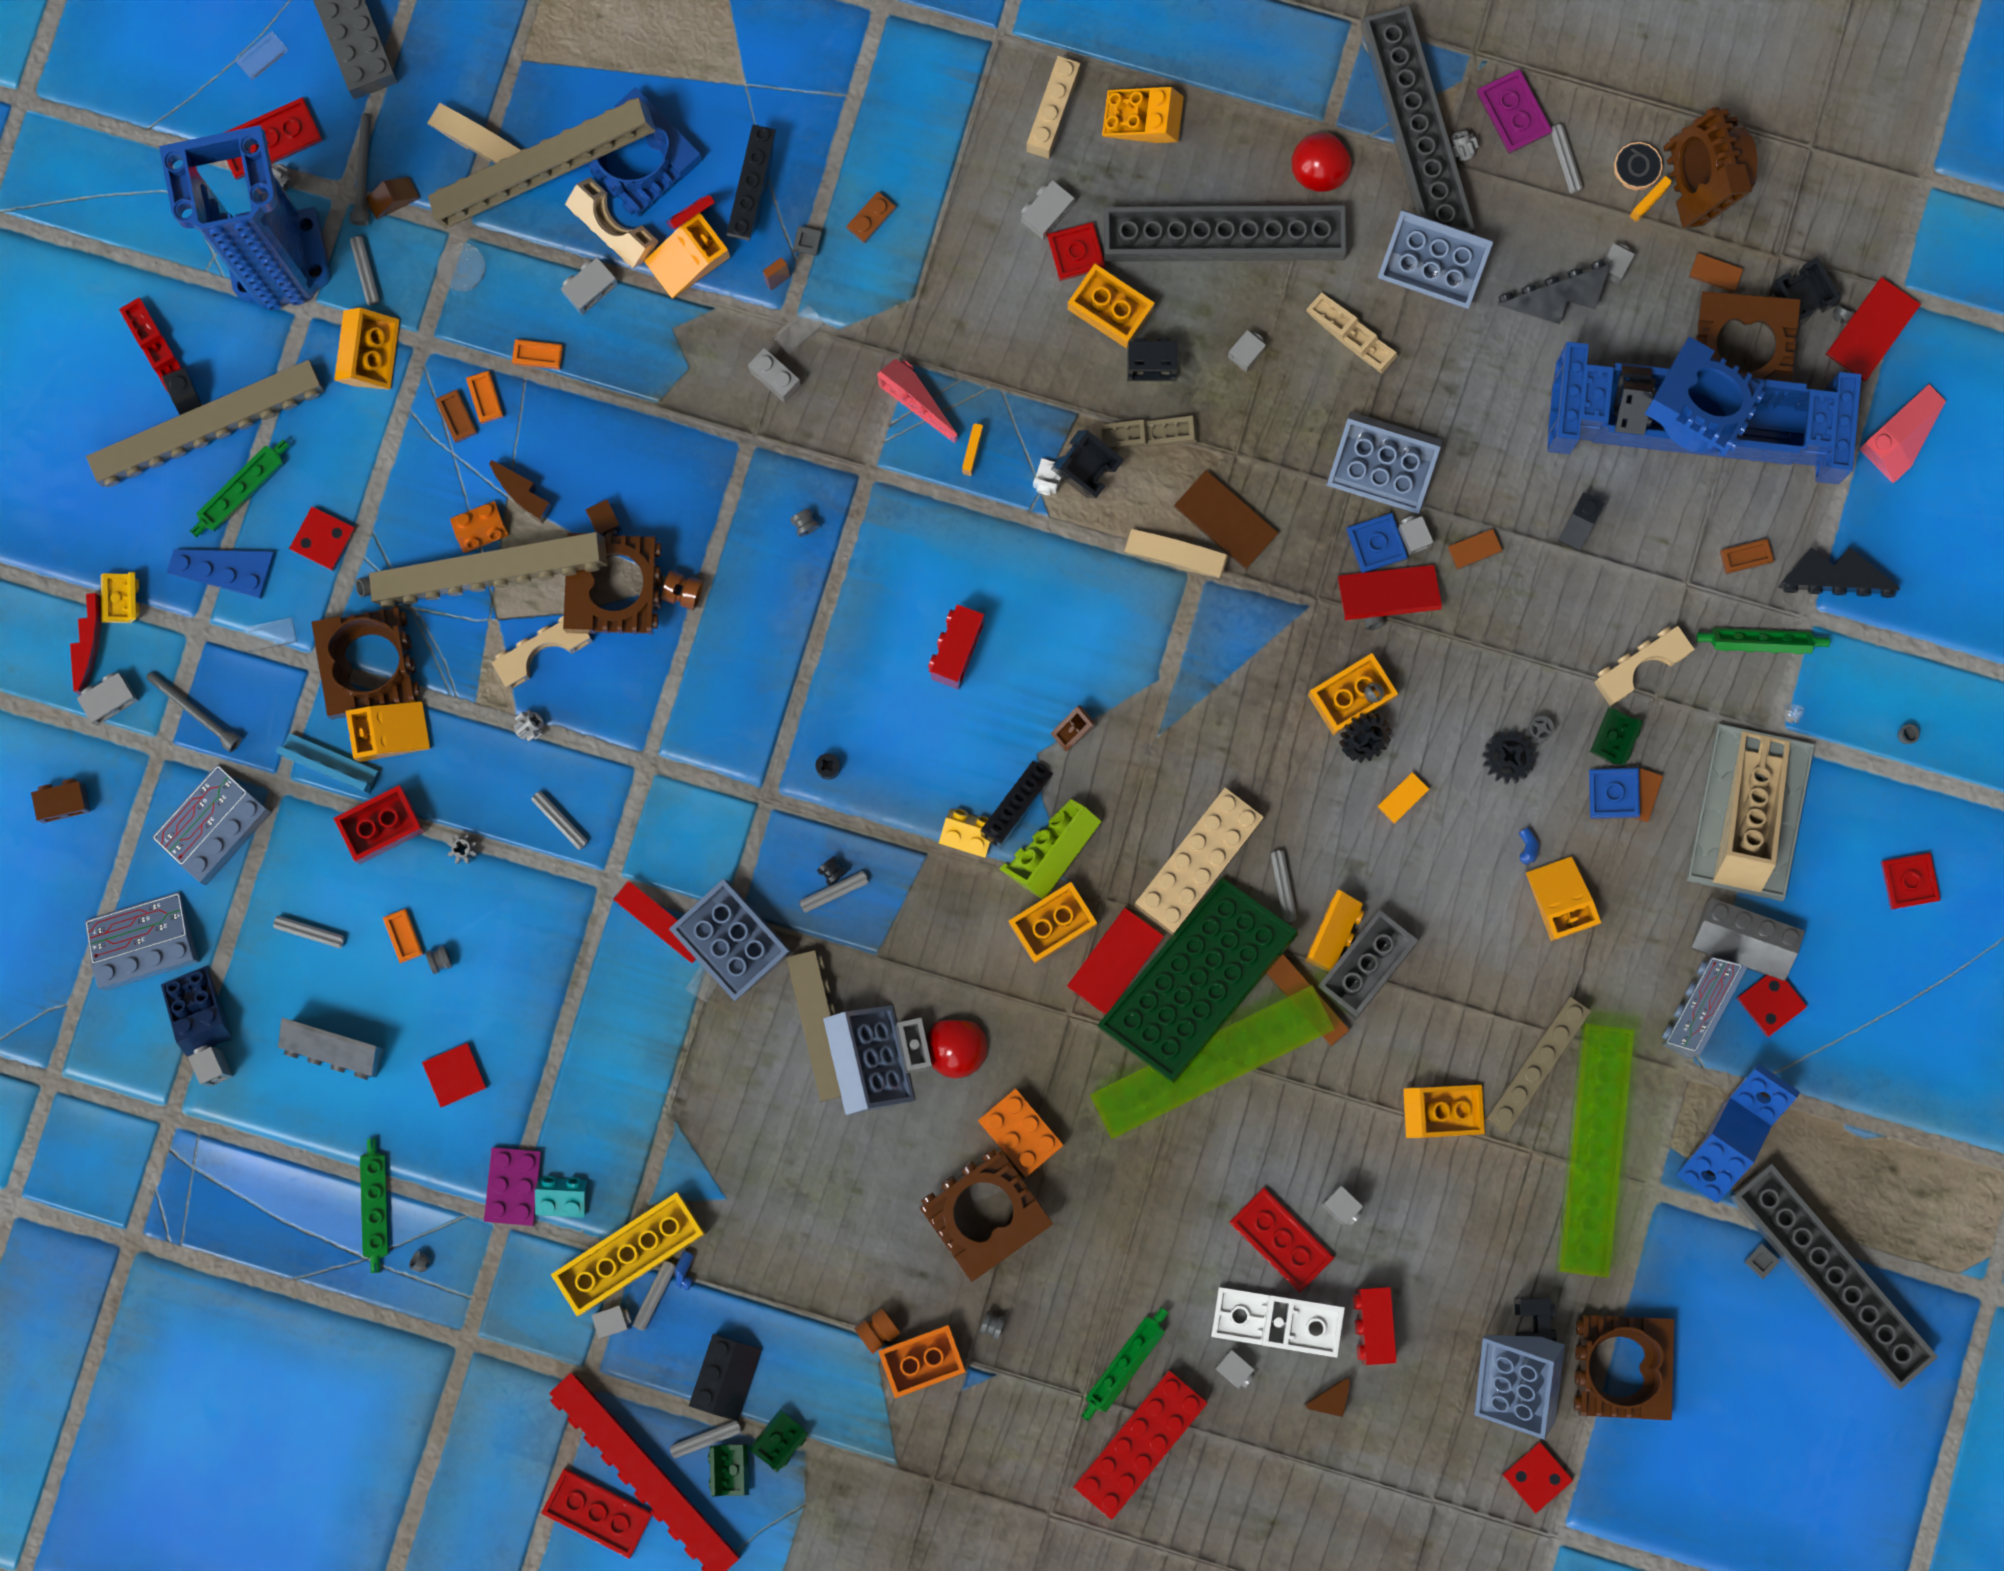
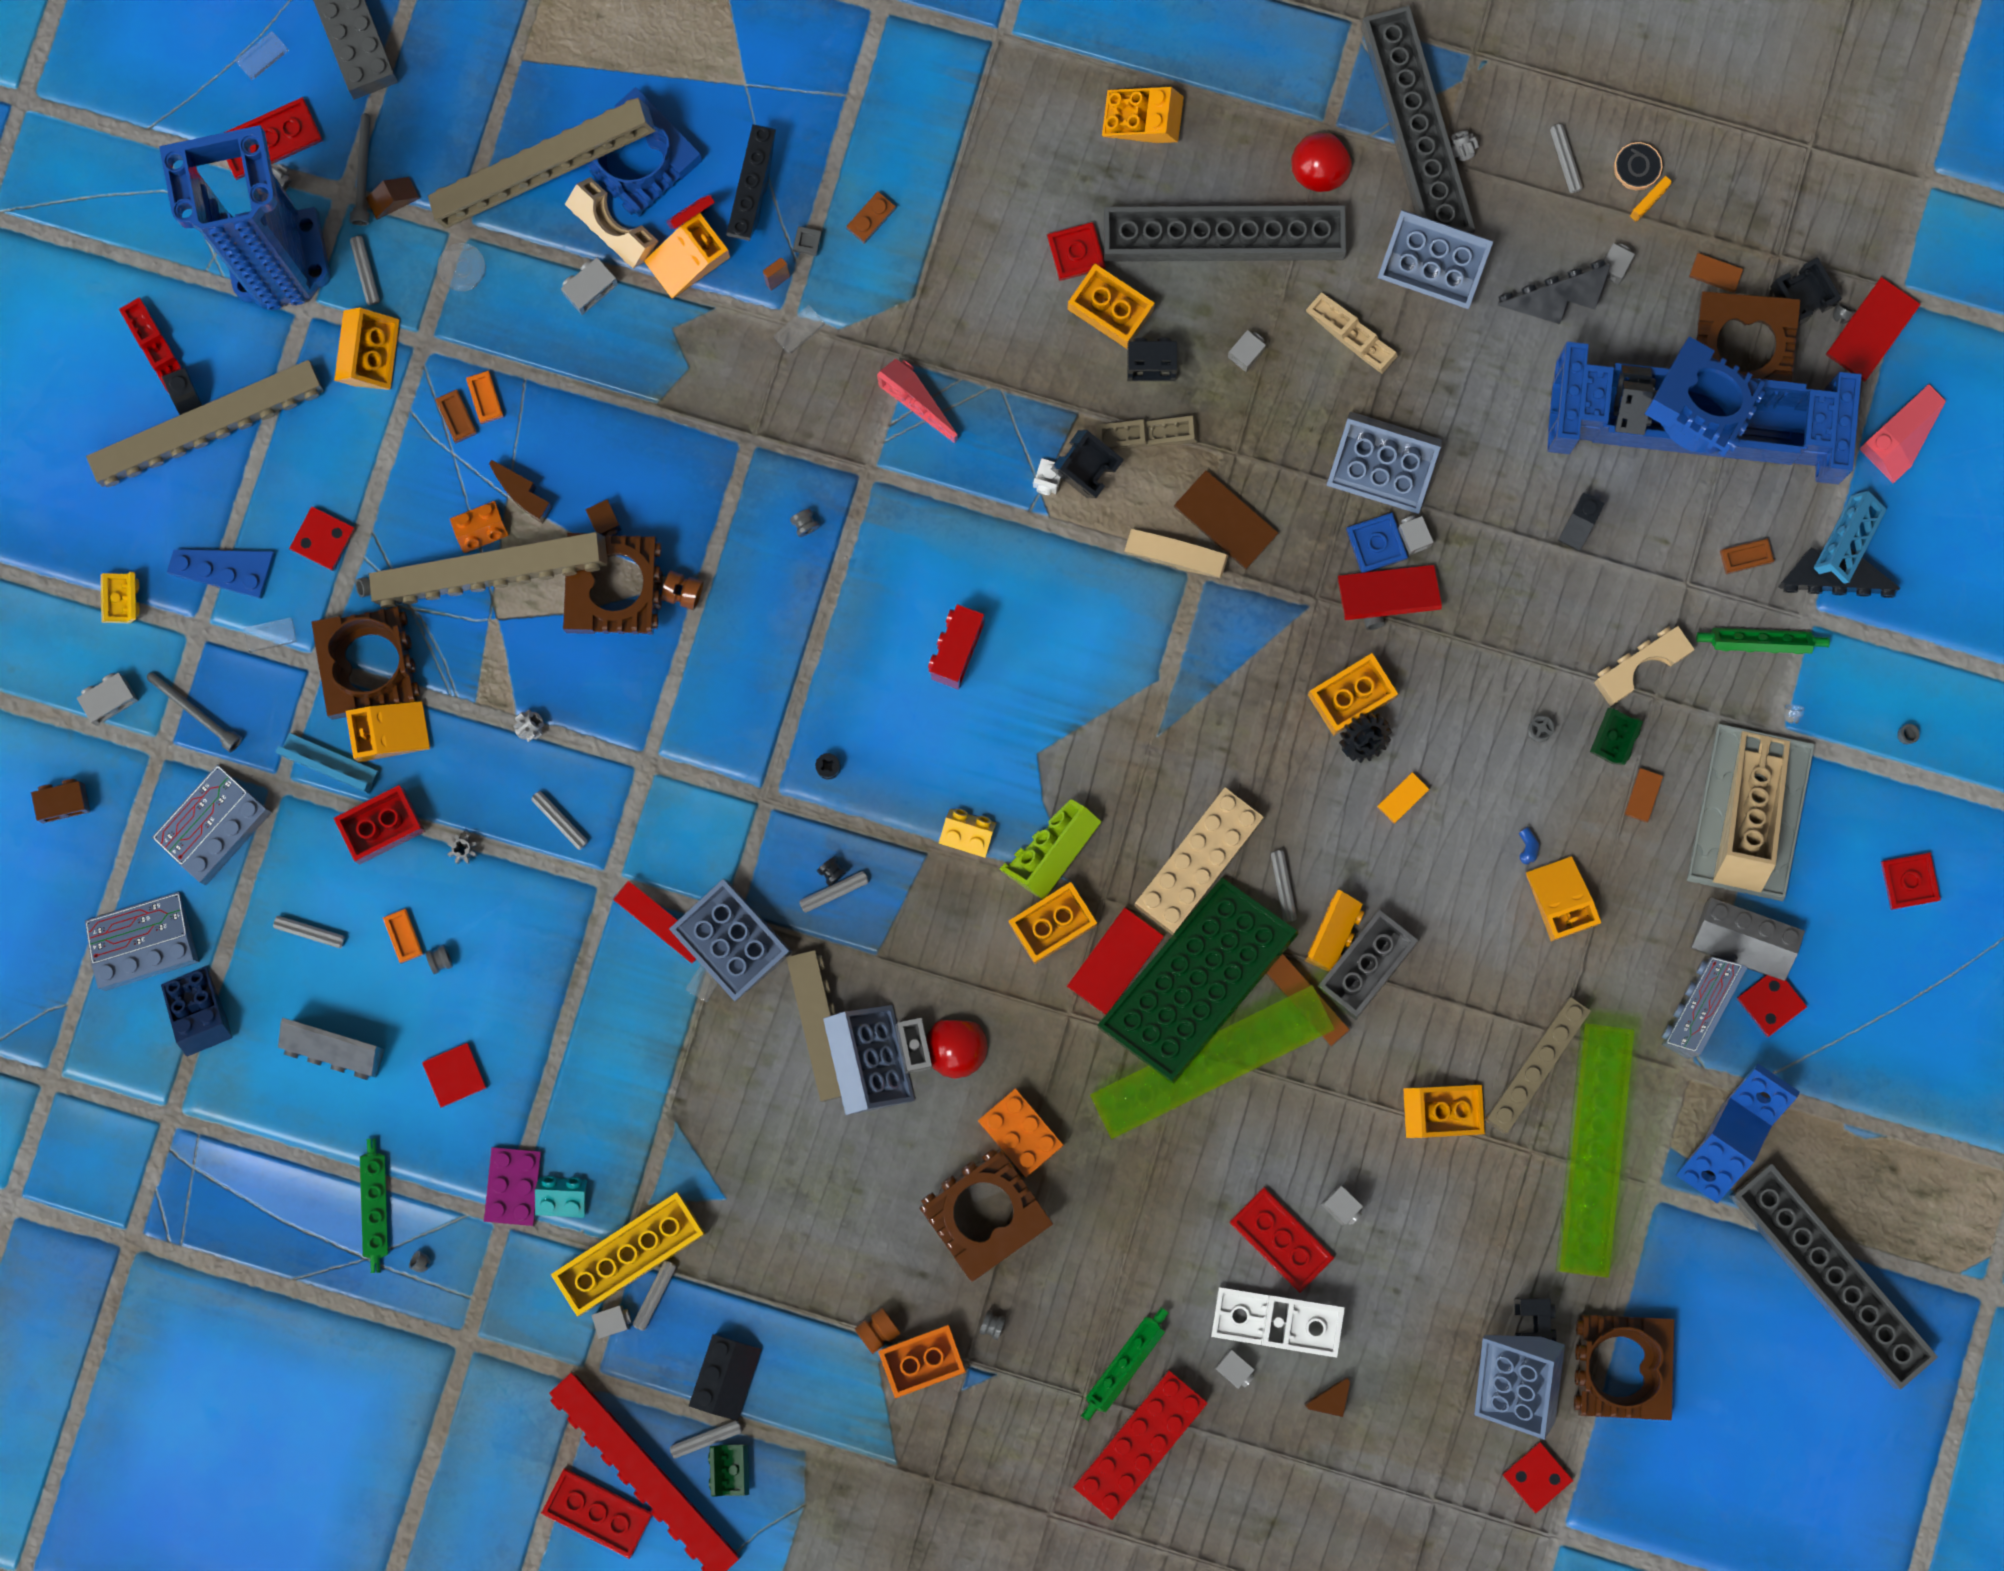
red slope [70,593,102,695] -> none
light grey brick [188,1045,233,1087] -> none
green plate [189,439,290,538] -> none
tan slope [427,103,521,164] -> none
tan arch [491,616,593,691] -> none
orange tile [512,339,563,370] -> none
blue arm [675,1251,694,1290] -> none
light grey brick [748,348,801,403] -> none
dark green bracket [749,1409,808,1472] -> none
light orange tile [962,423,983,476] -> none
black slope [980,761,1053,850] -> none
light grey brick [1021,180,1074,240] -> none
tan arch [1027,56,1080,159] -> none
reddish brown slope [1050,705,1095,751] -> none
red brick [1352,1287,1397,1365] -> none
dark grey hinge [1364,682,1384,703] -> none
dark orange tile [1448,529,1502,570] -> none
magenta plate [1476,69,1552,154] -> none
black gear [1482,731,1536,785] -> none
blue tile [1589,768,1640,819] -> none
reddish brown hose [1663,107,1758,228] -> none
dark grey plate [1744,1244,1780,1279] -> none
none -> dark azure fence [1814,491,1887,584]

